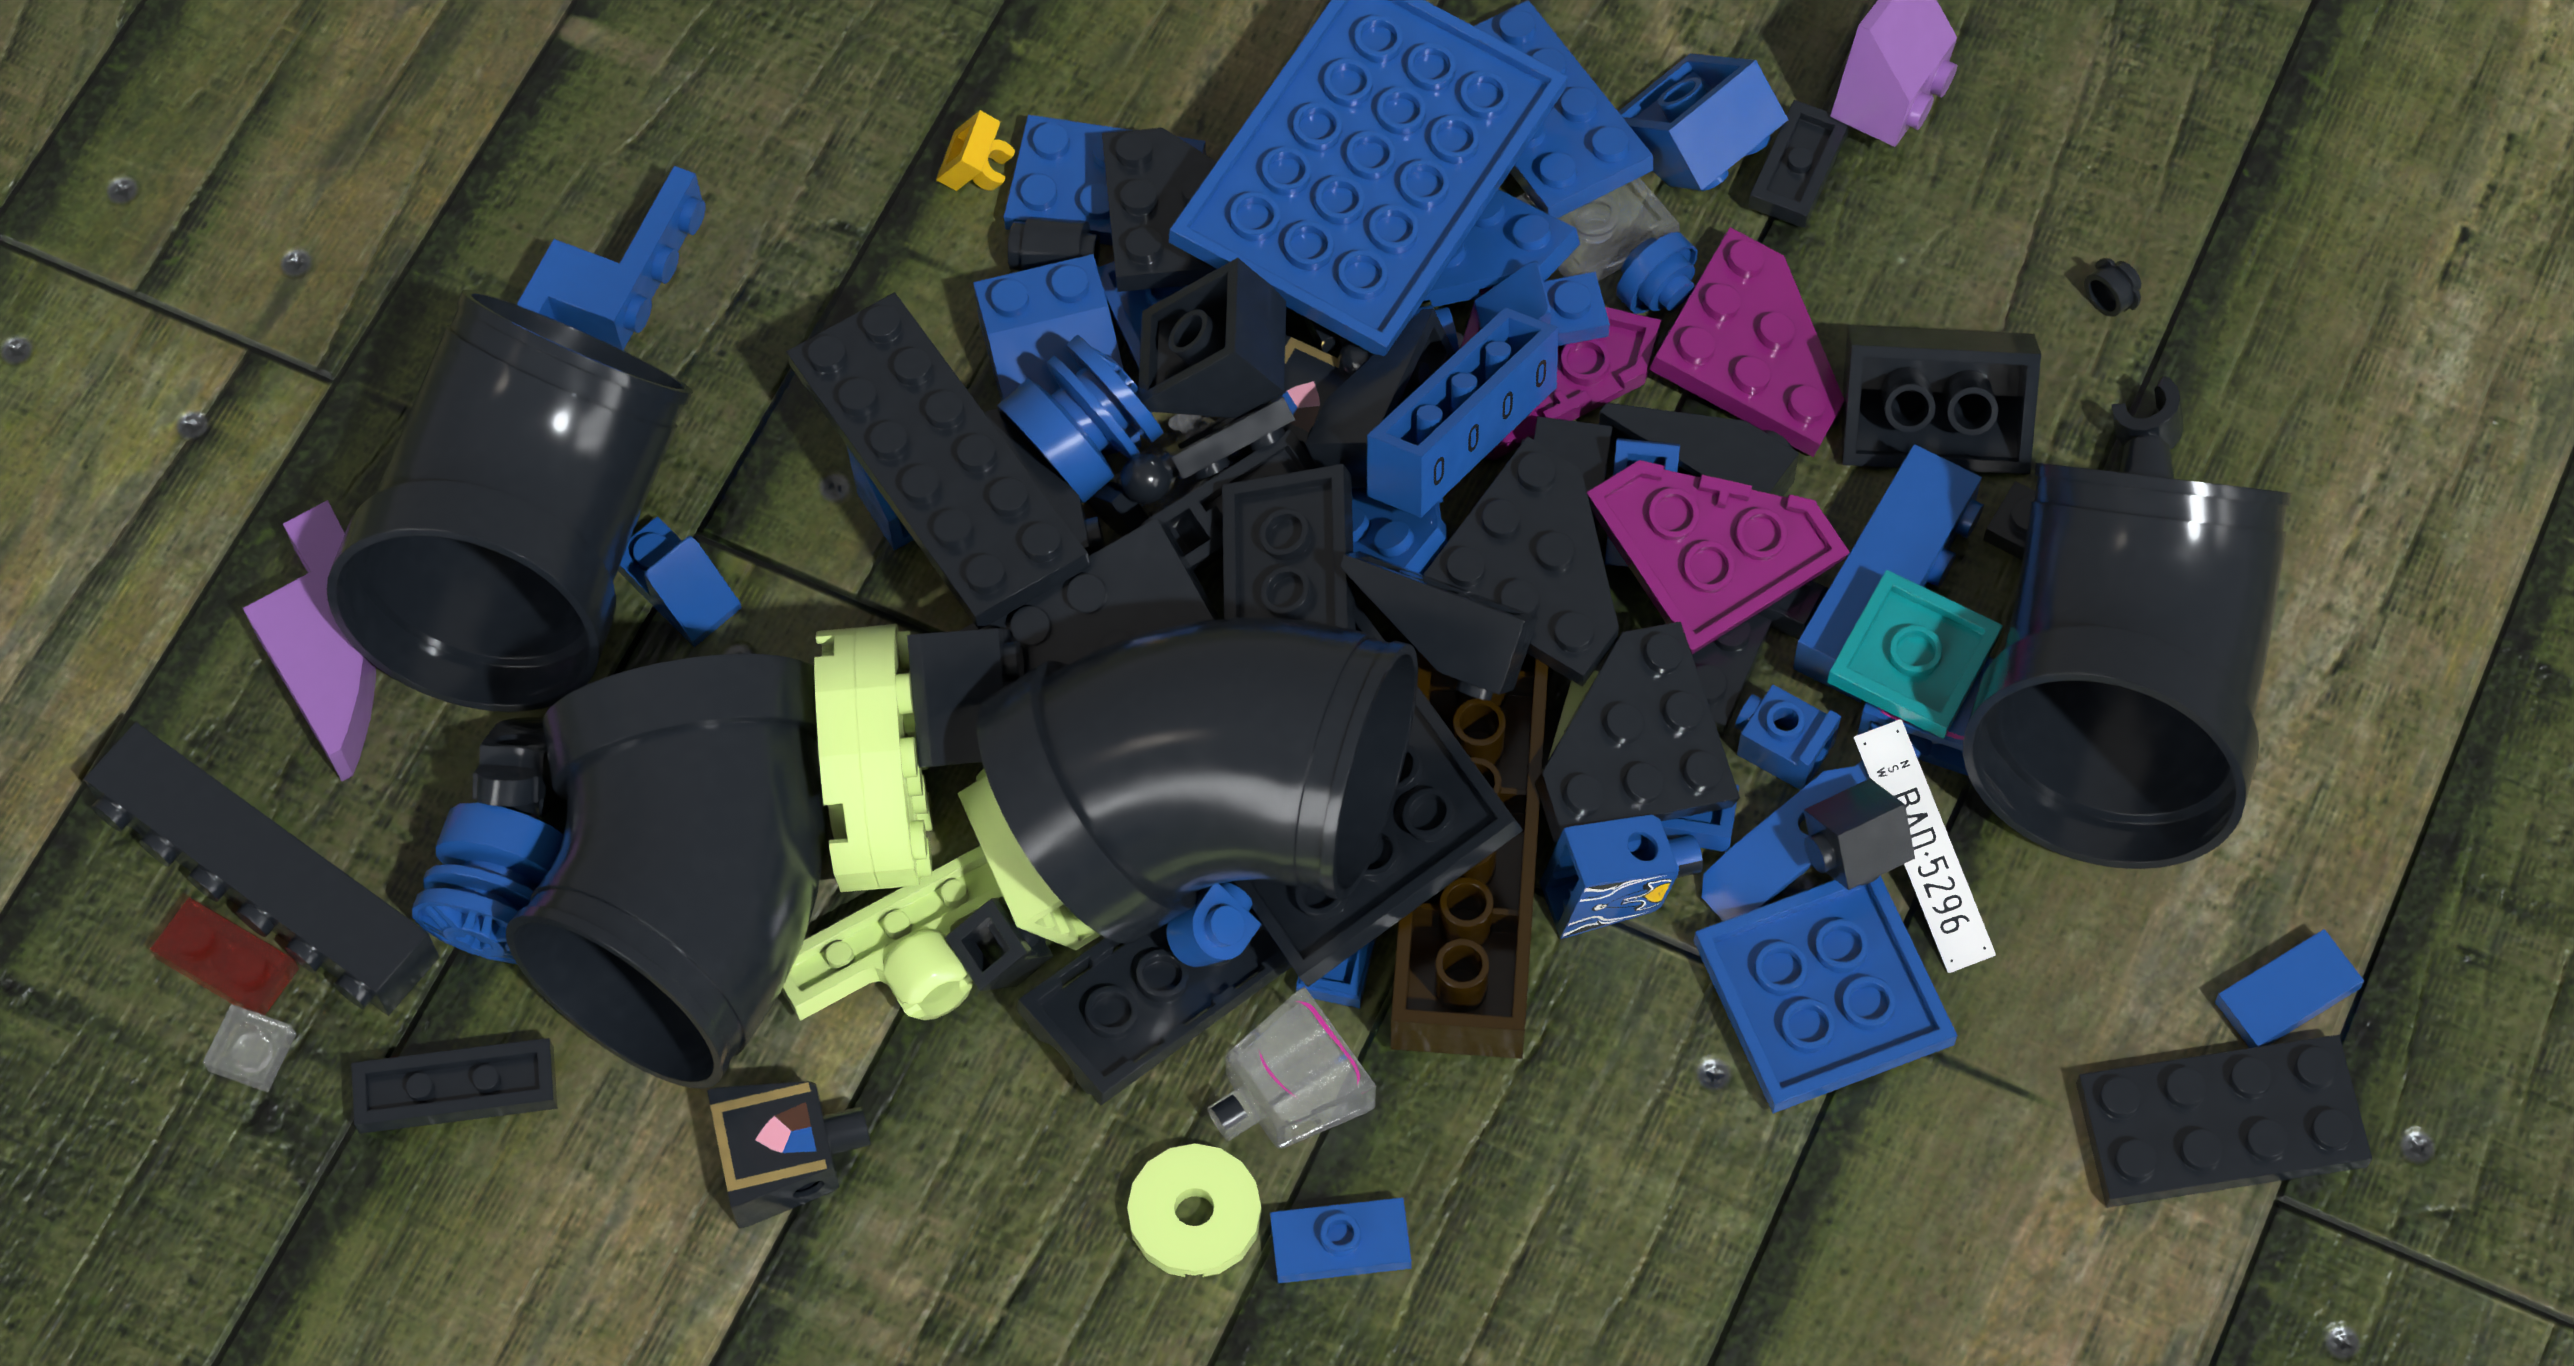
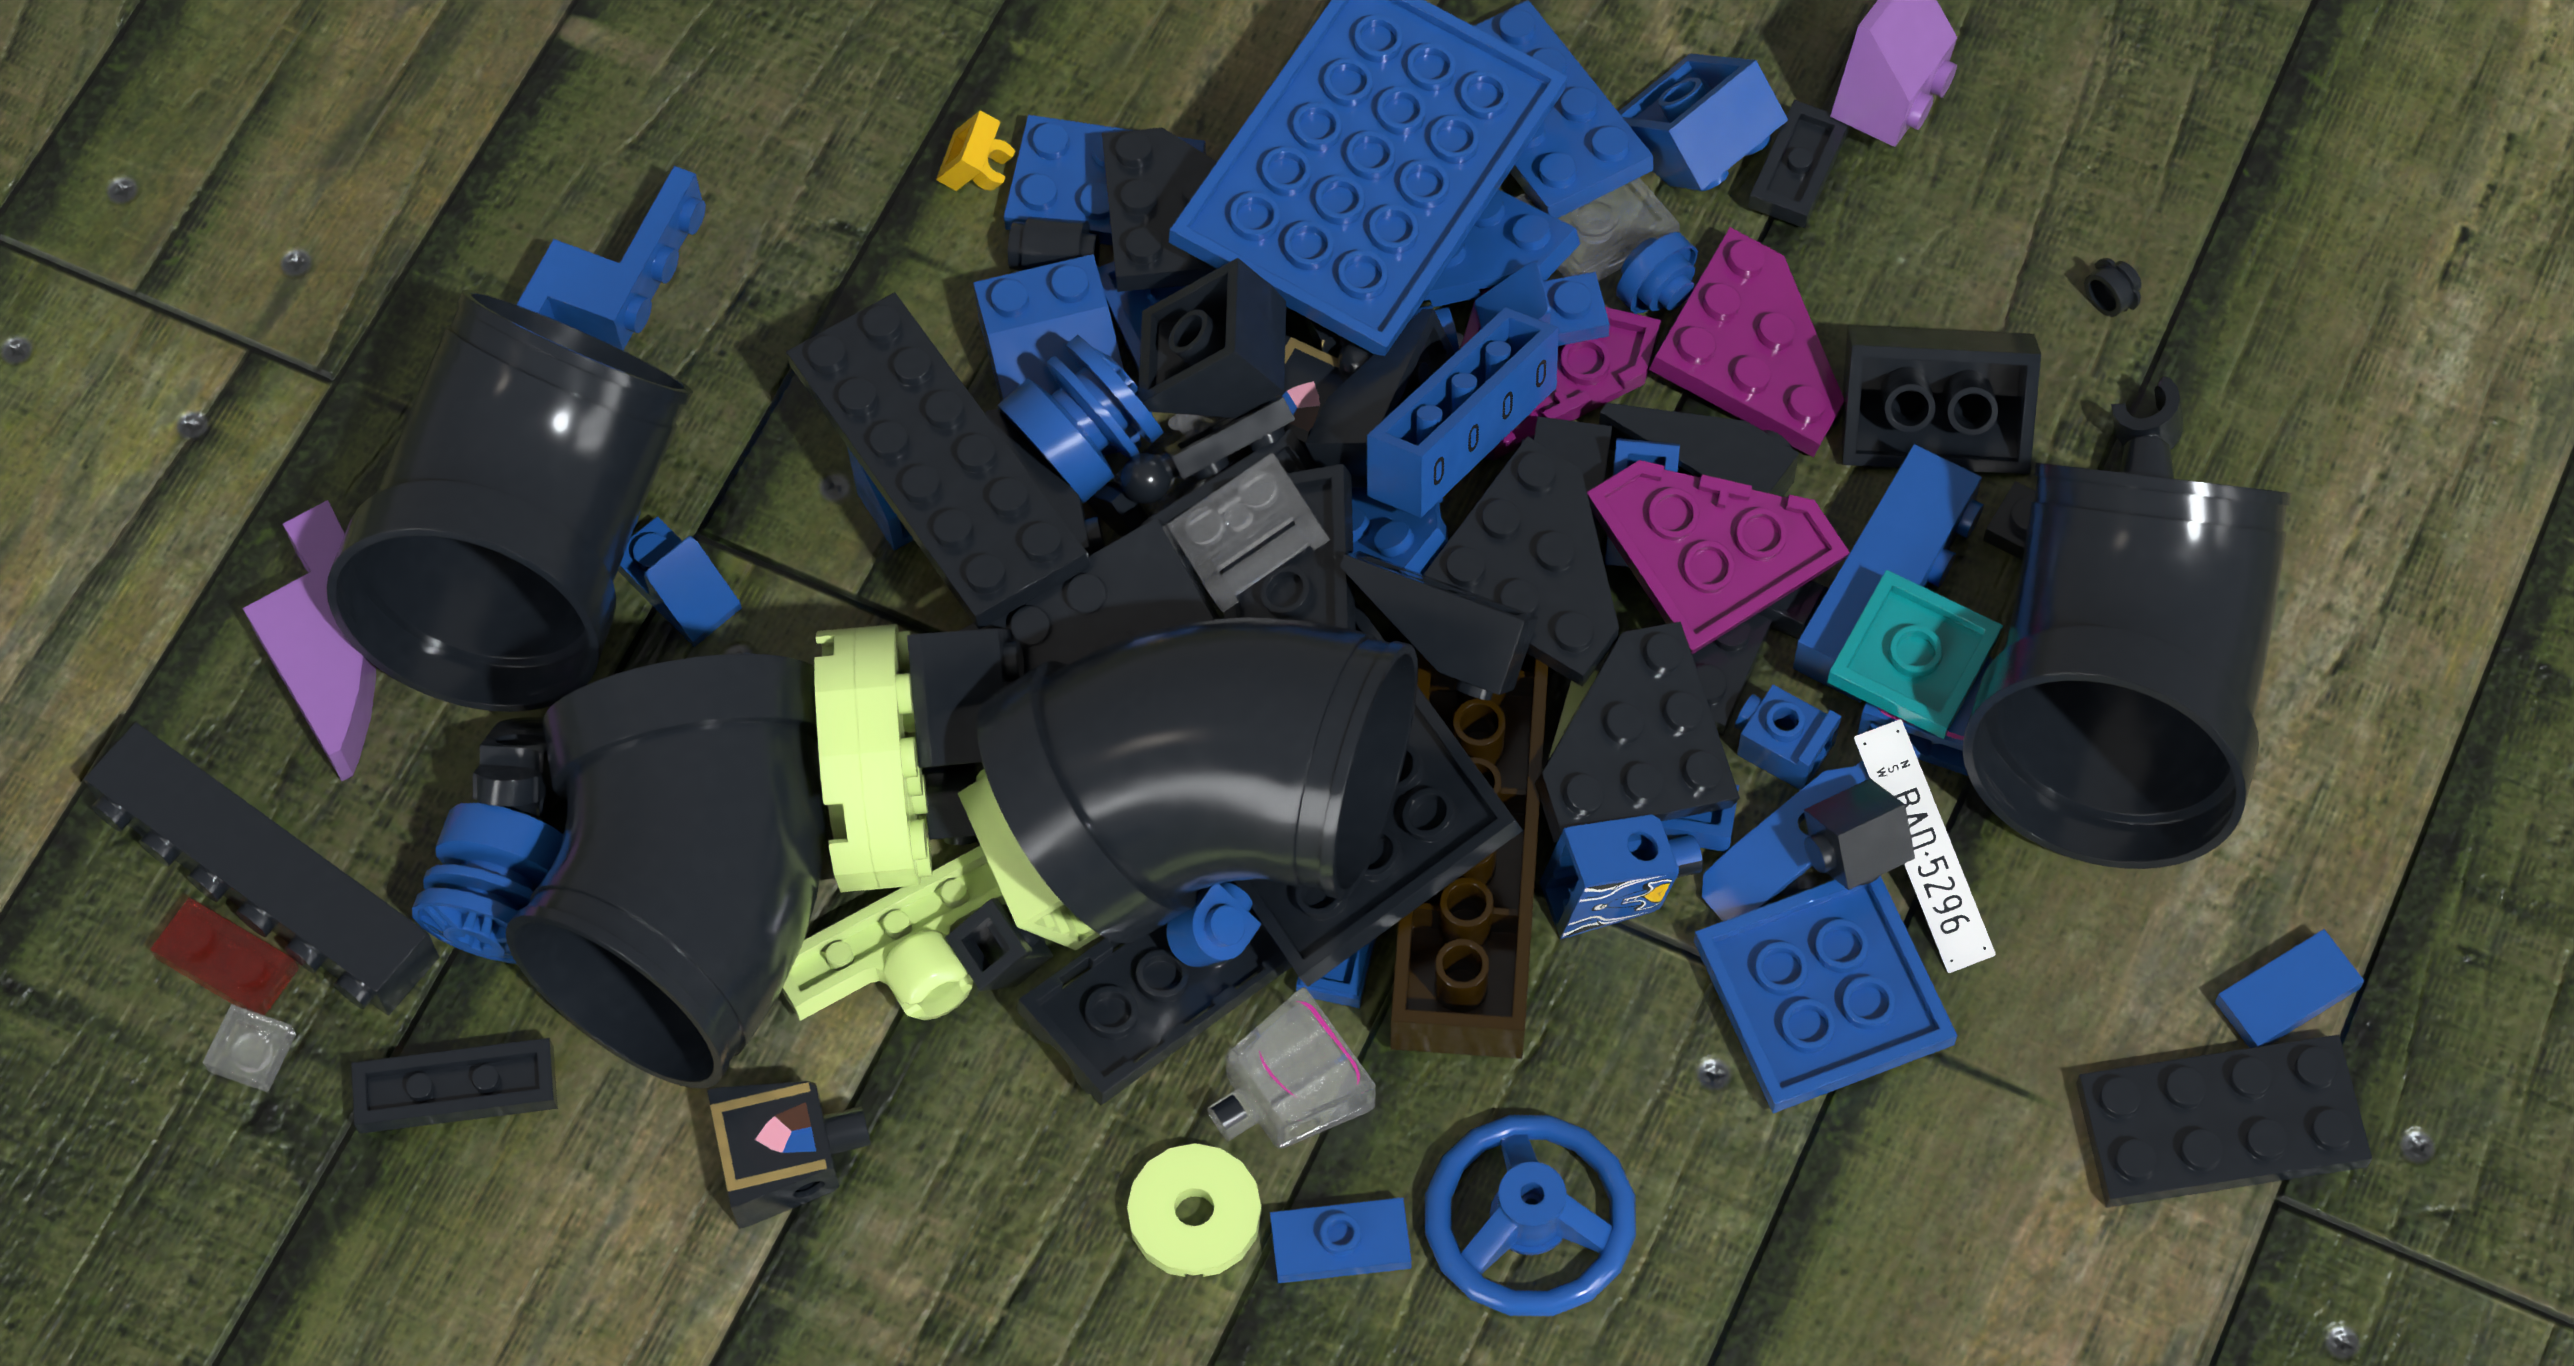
none -> black plate [923,763,979,845]
none -> clear plate [1167,452,1330,612]
none -> blue piece [1425,1115,1636,1316]

